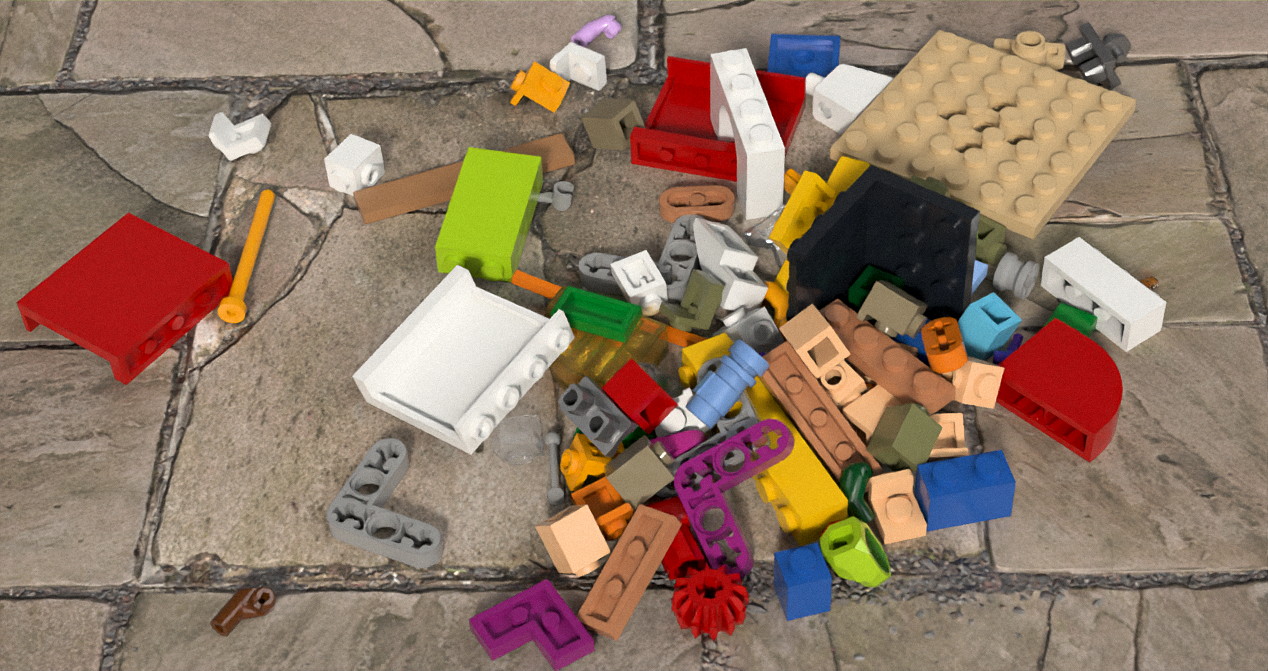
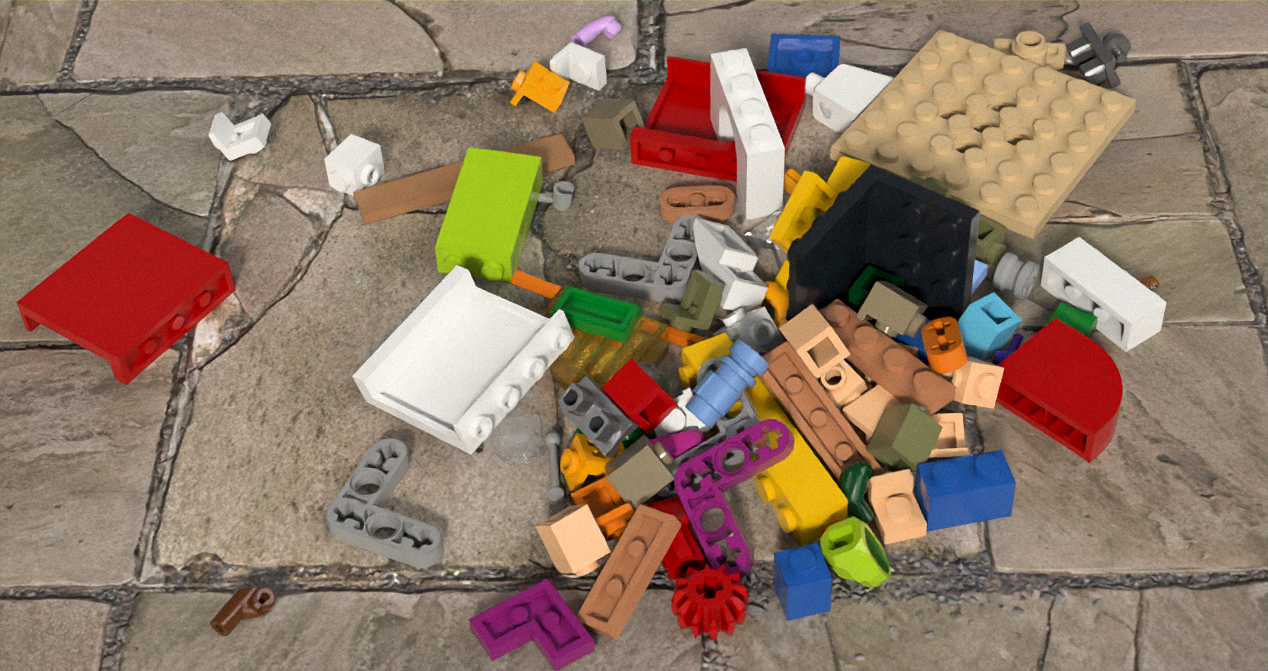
light orange bar [218,189,275,323] -> none
white bracket [610,250,668,317] -> none

